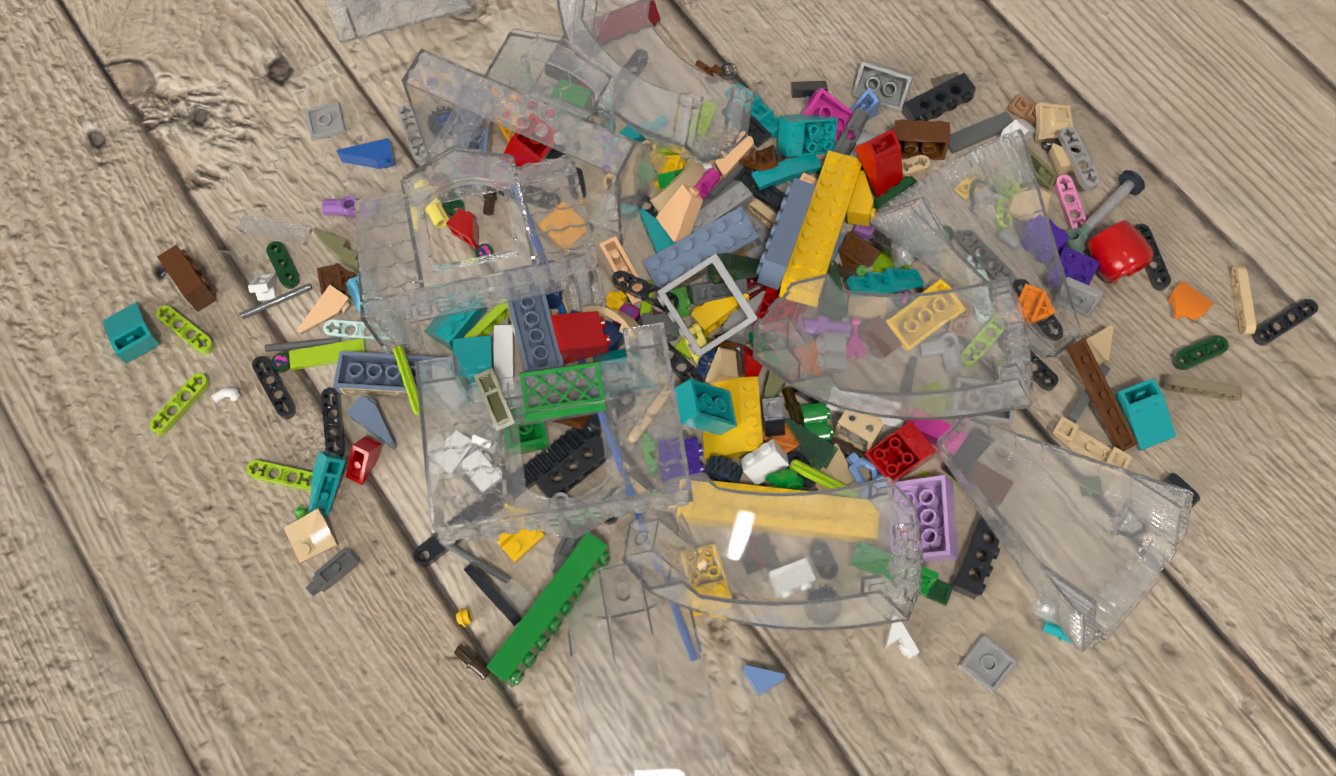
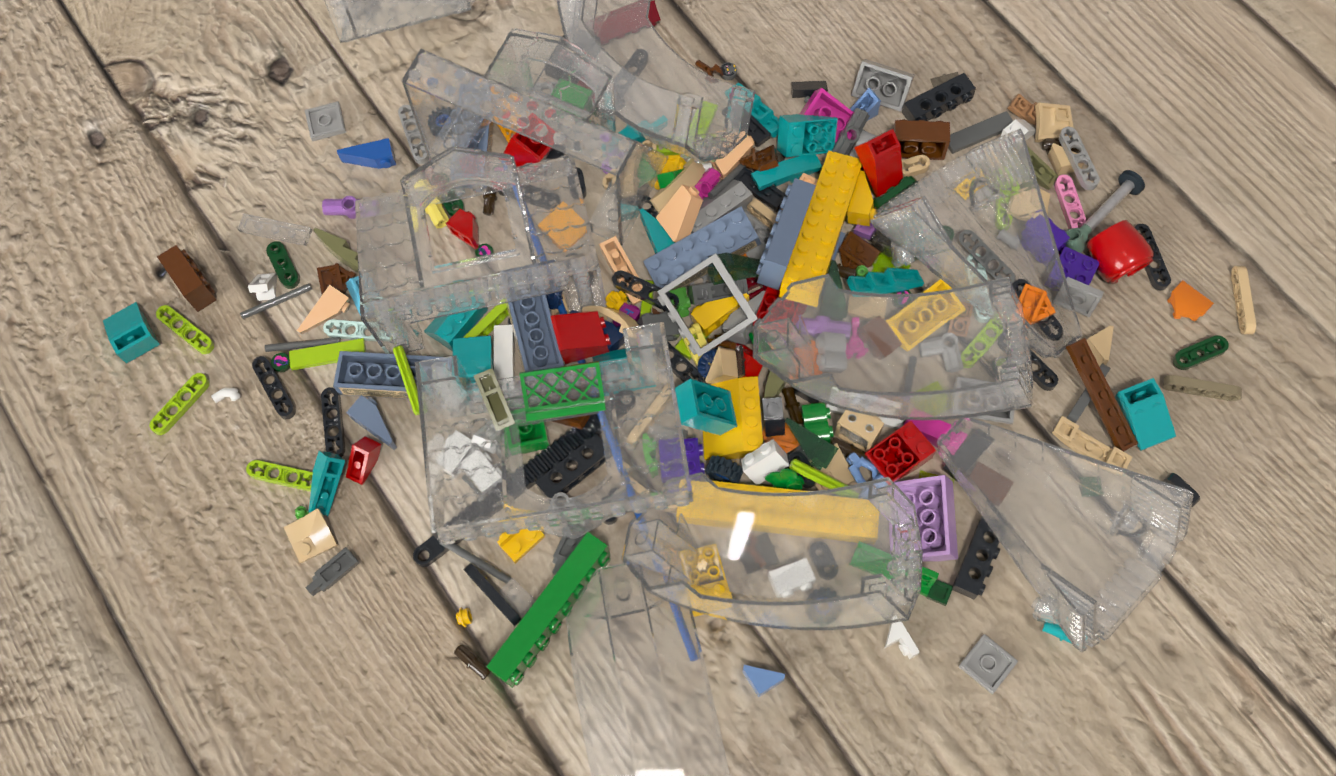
black beam [1253,299,1318,346] -> none

